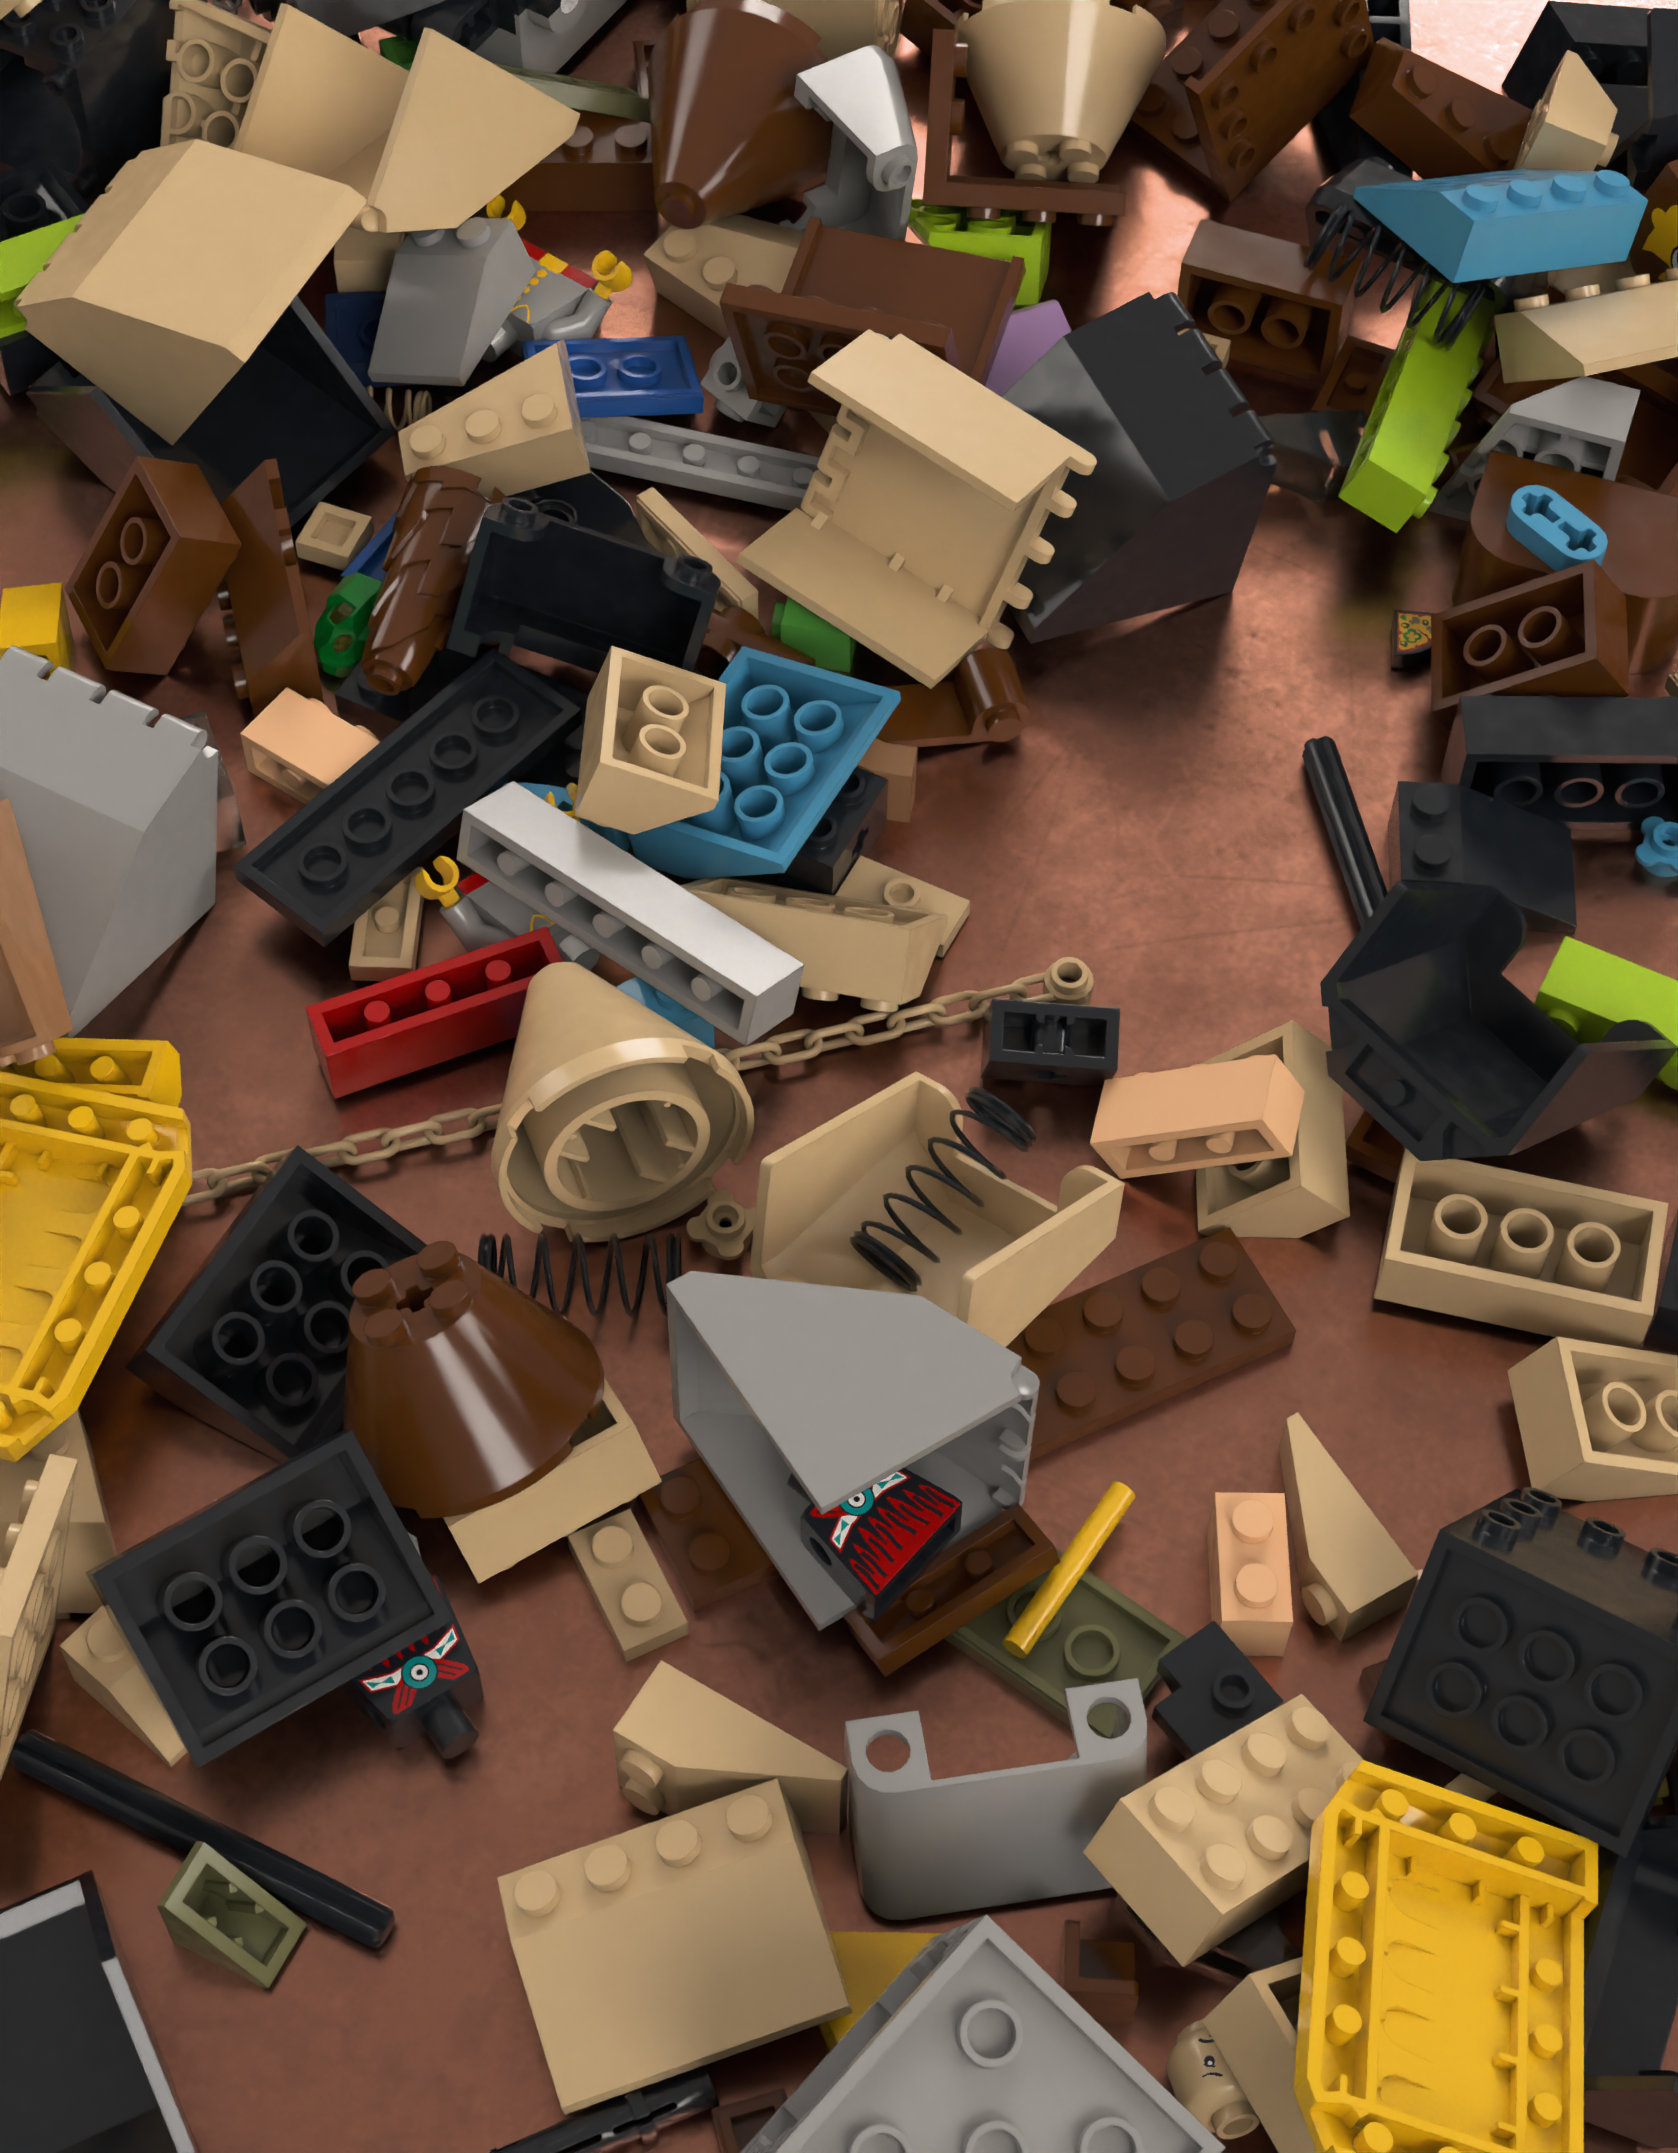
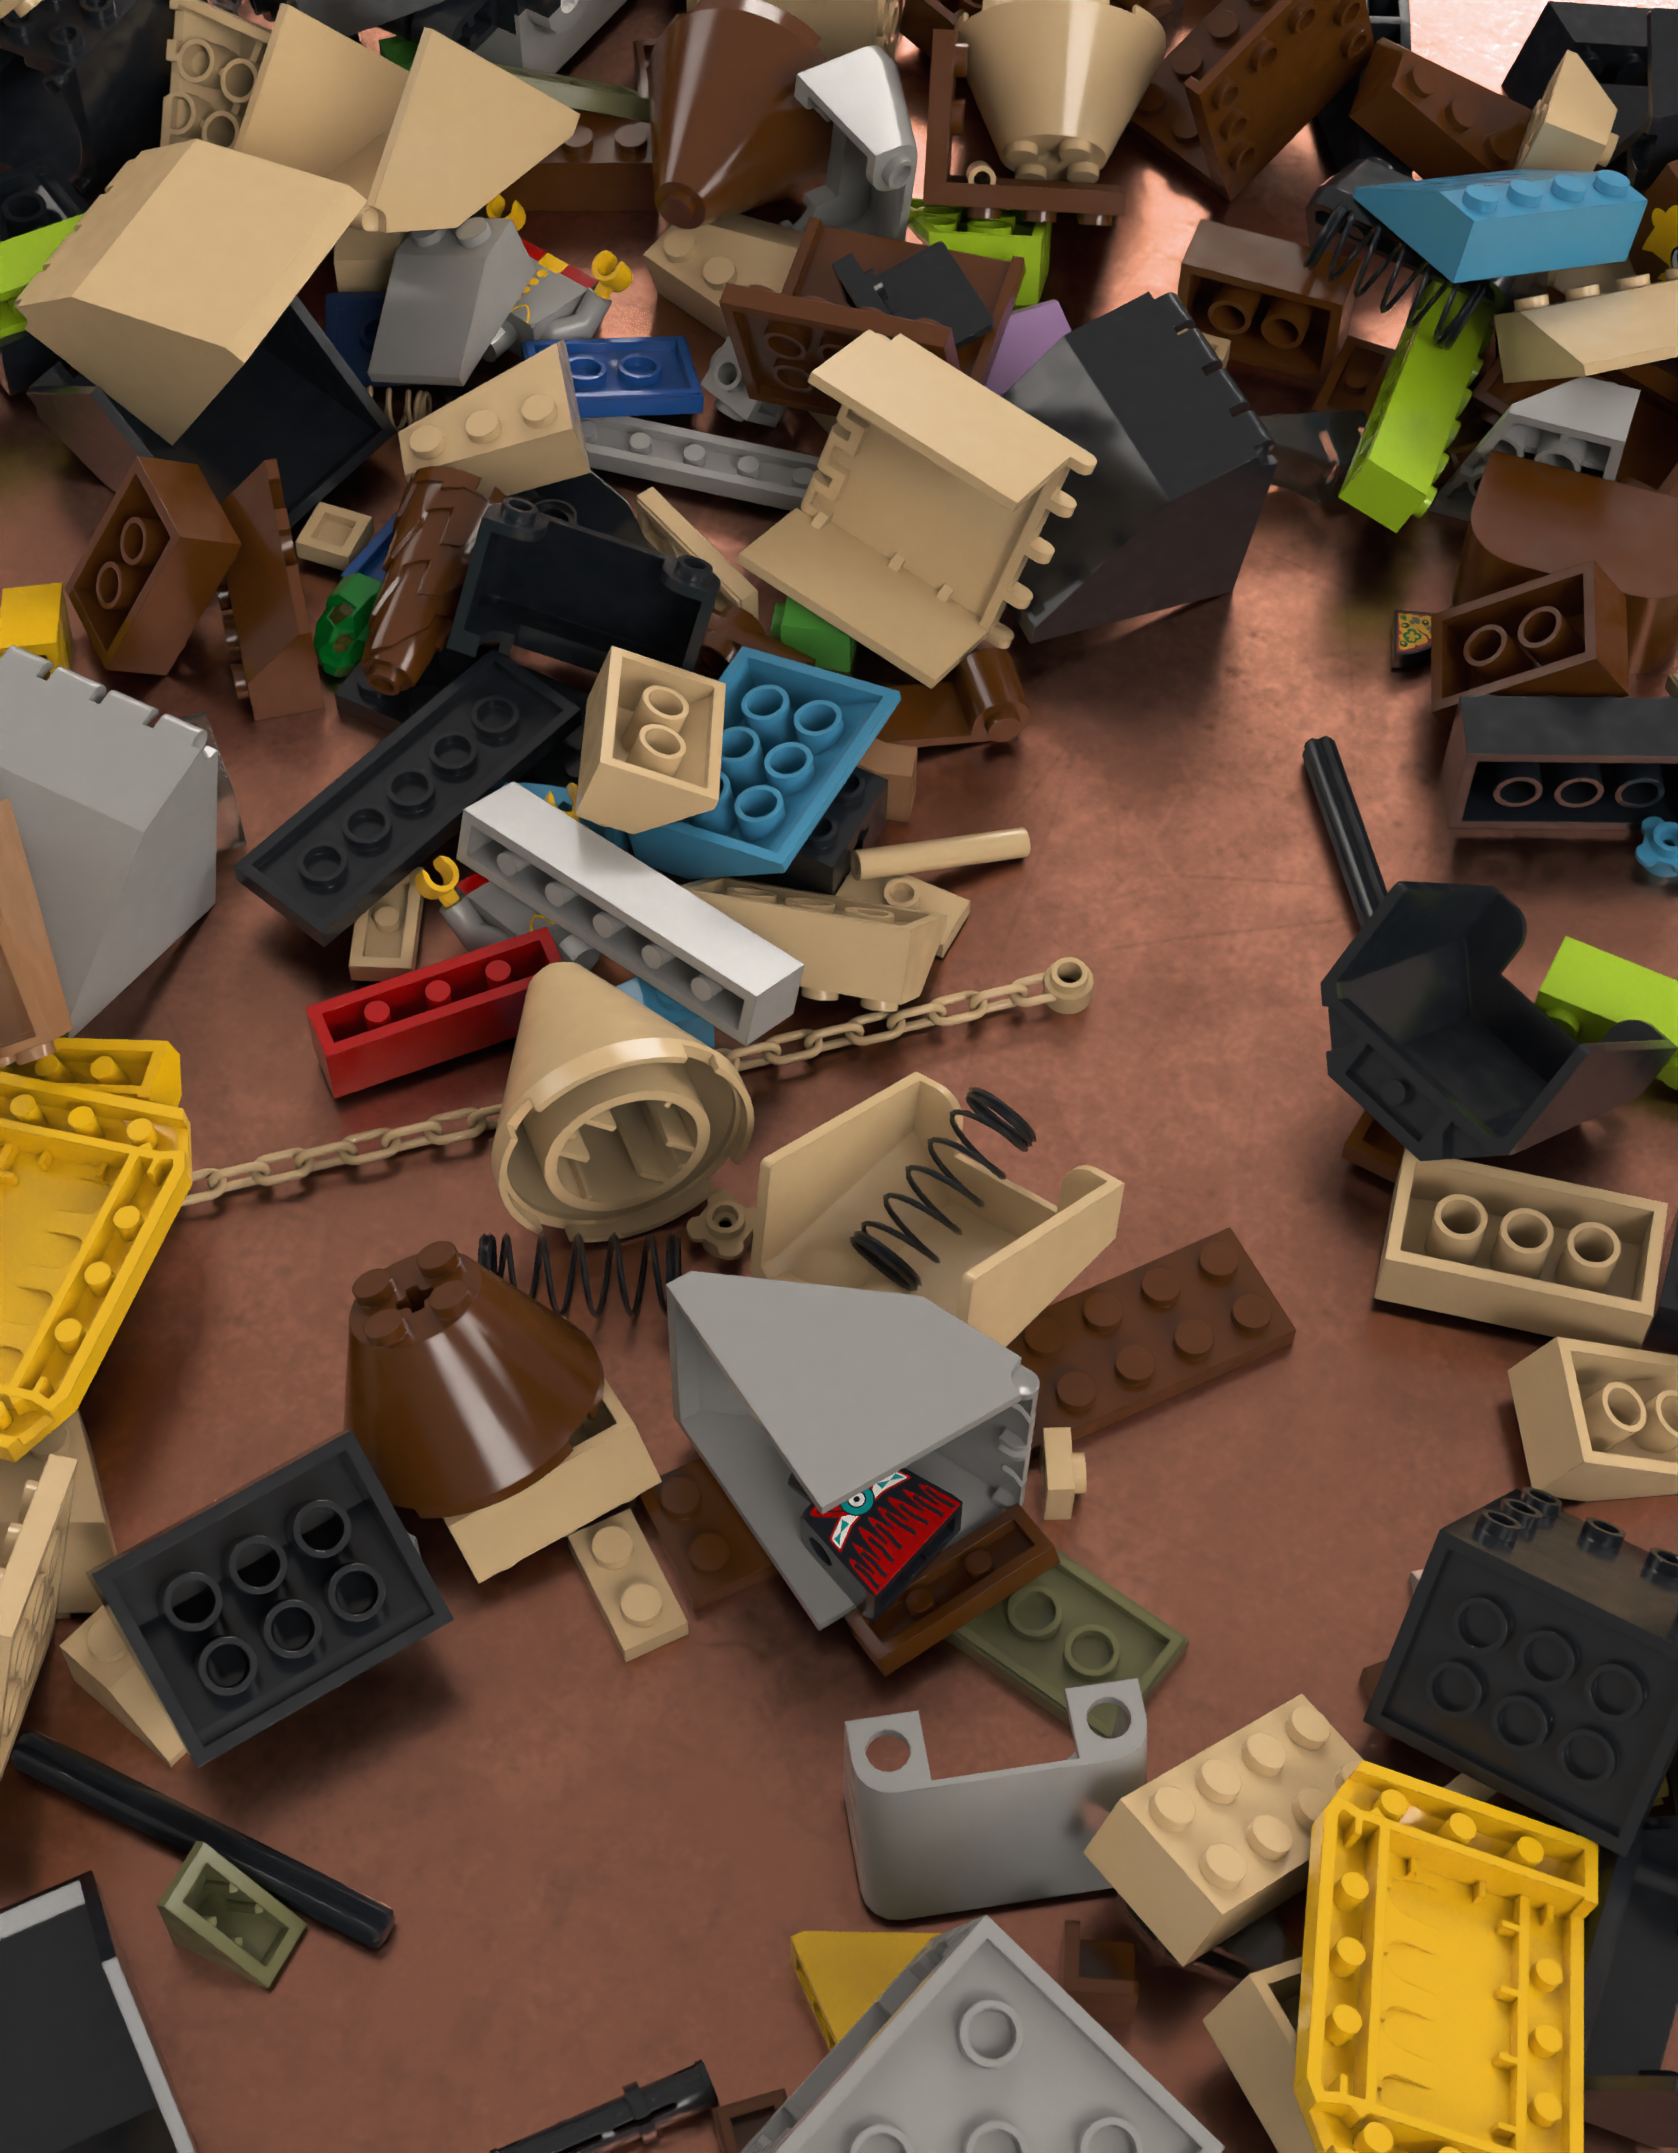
black slope [125,1145,427,1463] -> none
light nougat brick [240,687,380,805] -> none
black torso [339,1575,484,1759] -> none
tan slope [497,1778,853,2114] -> none
tan slope [613,1660,849,1834] -> none
black brick [980,998,1120,1087] -> none
yellow bar [1002,1481,1135,1658] -> none
light nougat brick [1090,1054,1305,1179] -> none
black brick [1152,1620,1283,1760] -> none
tan head [1165,2019,1260,2139] -> none
tan slope [1196,1020,1350,1238] -> none
light nougat brick [1207,1492,1293,1656] -> none
tan slope [1279,1412,1419,1642] -> none
black slope [1388,781,1577,933] -> none
dark azure beam [1505,485,1608,572] -> none
none -> black bracket [832,242,995,351]
none -> tan piece [850,827,1031,881]
none -> tan piece [966,160,996,185]
none -> tan plate [1039,1427,1086,1520]

